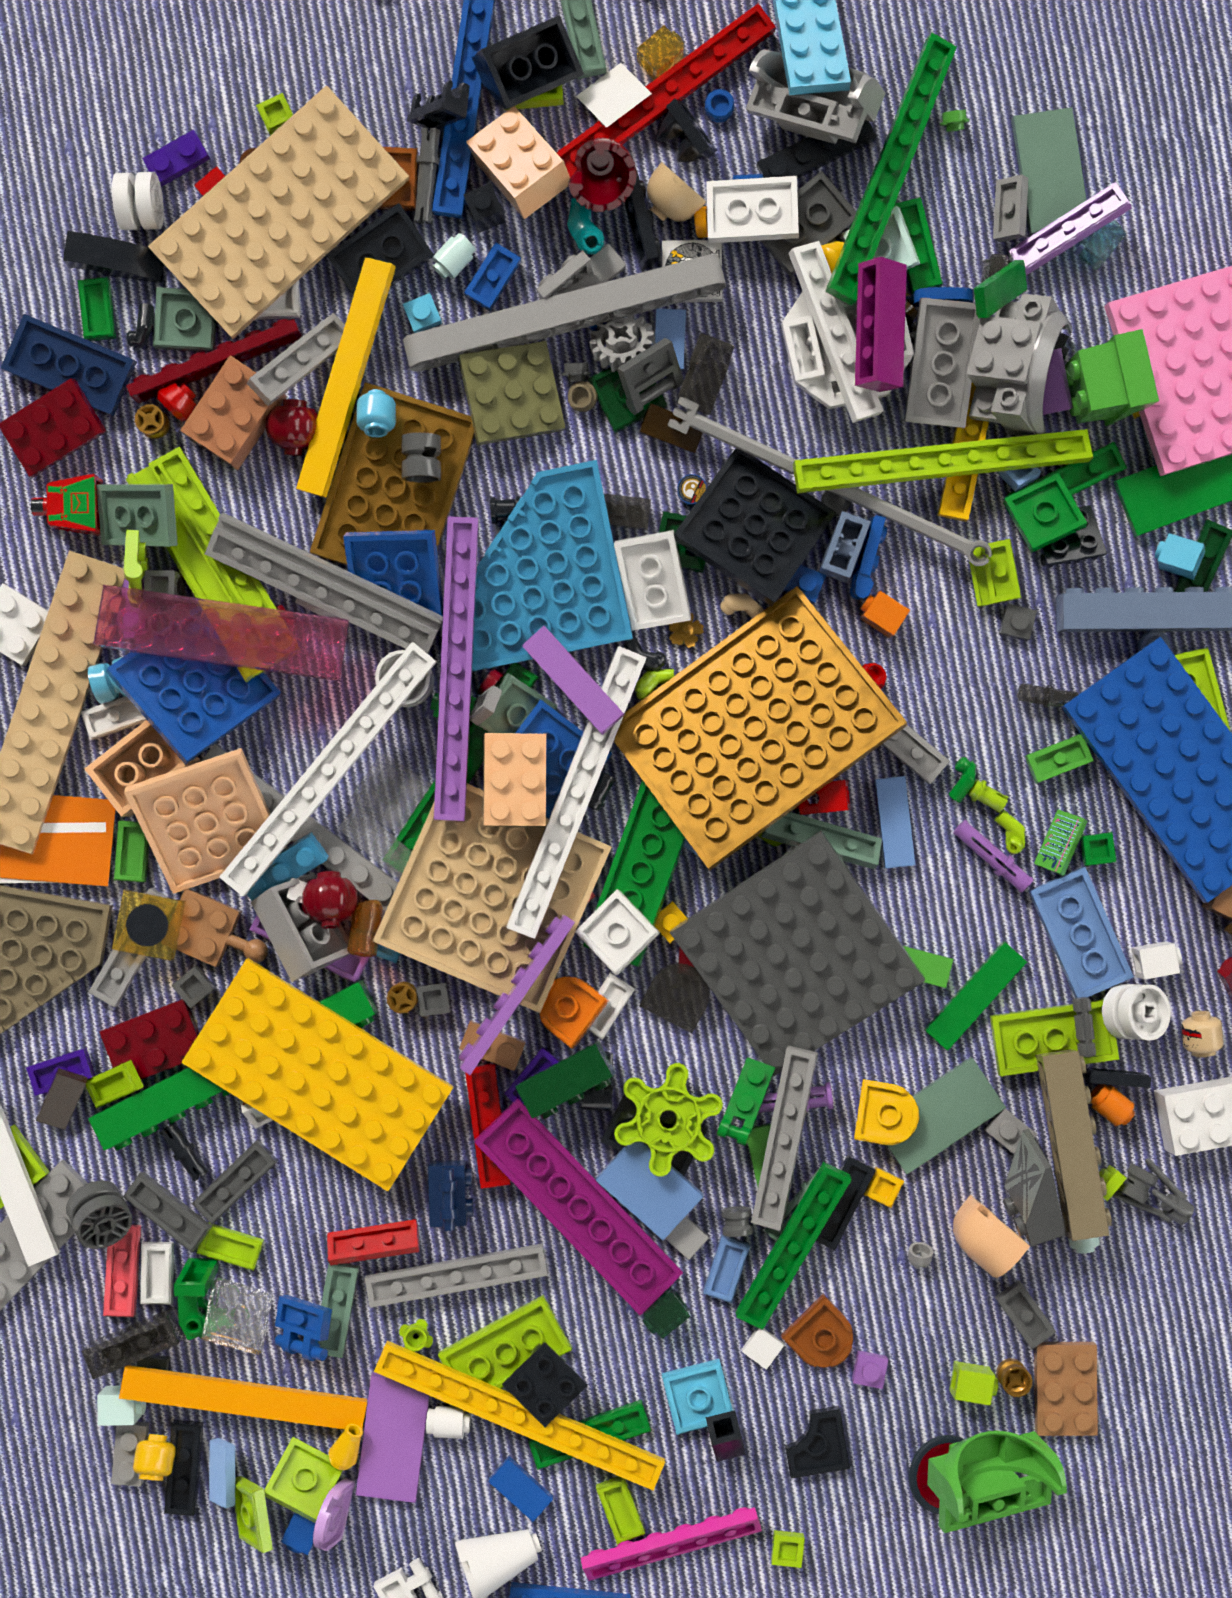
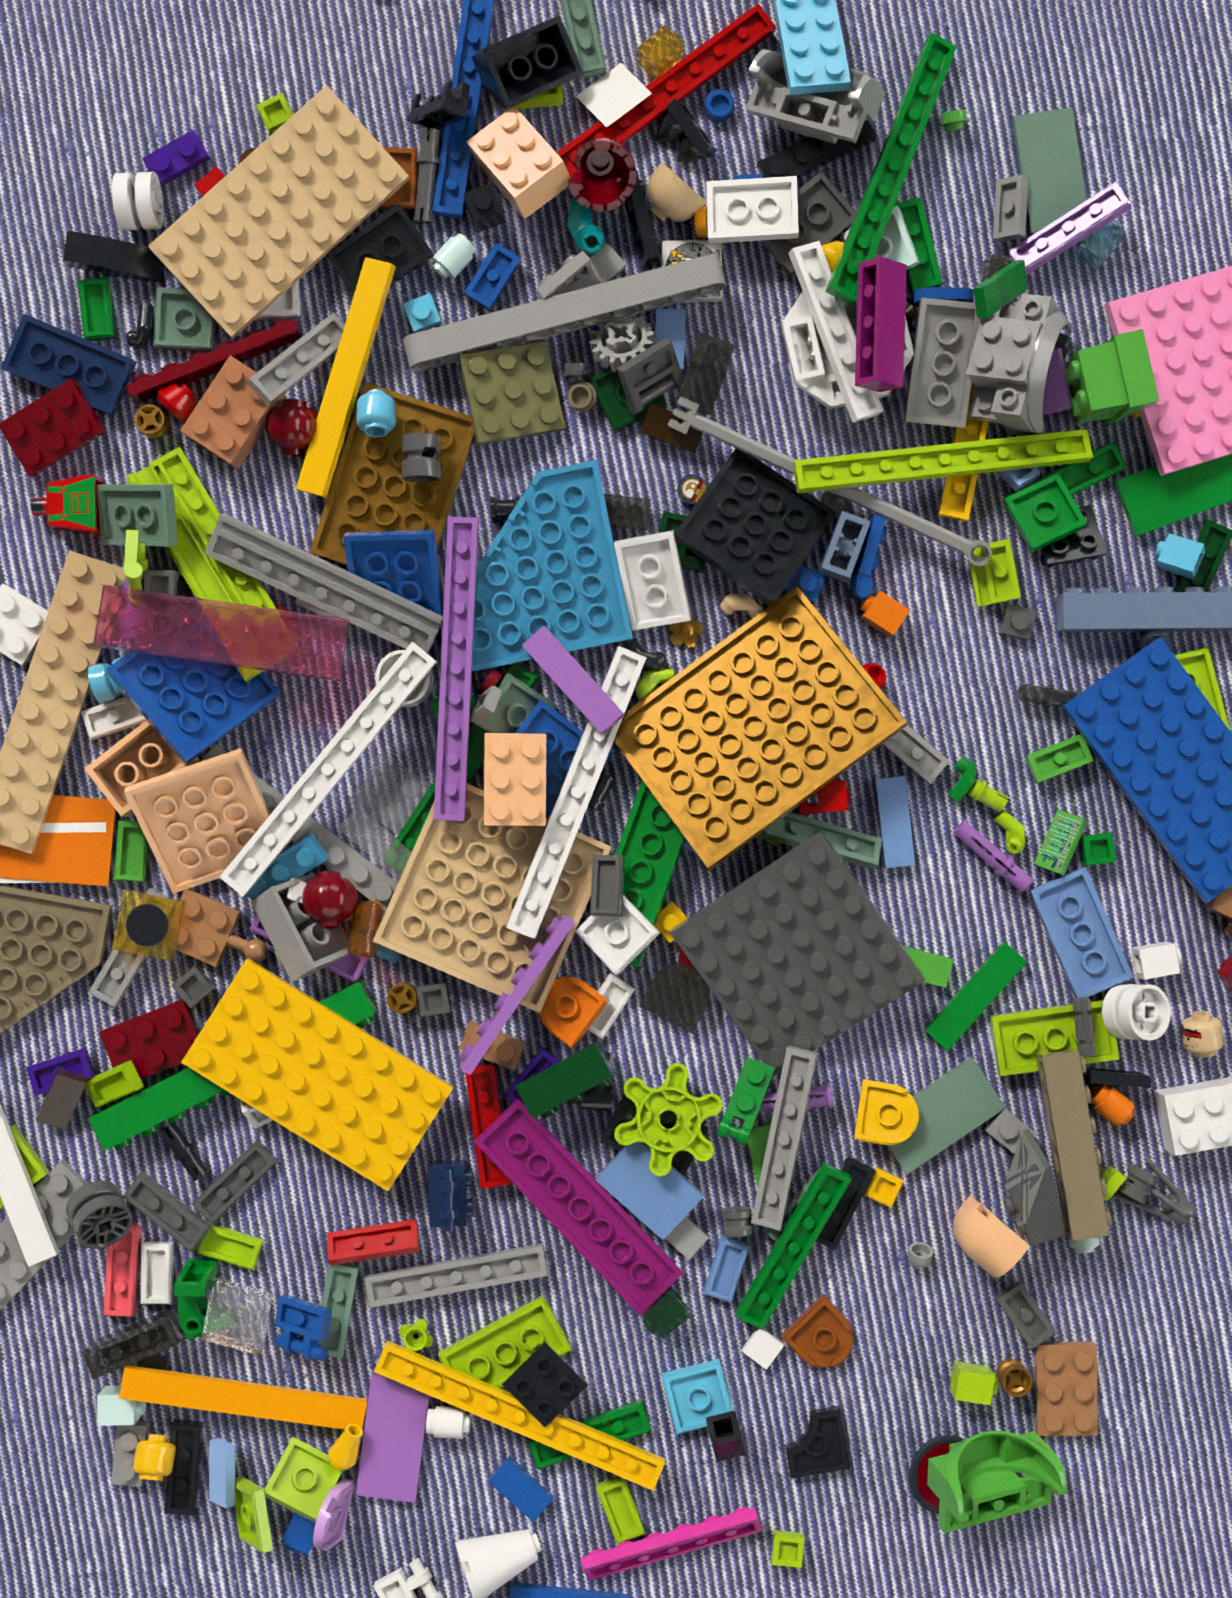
medium lavender plate [852,1350,888,1389] -> none
none -> dark grey tile [590,855,625,917]

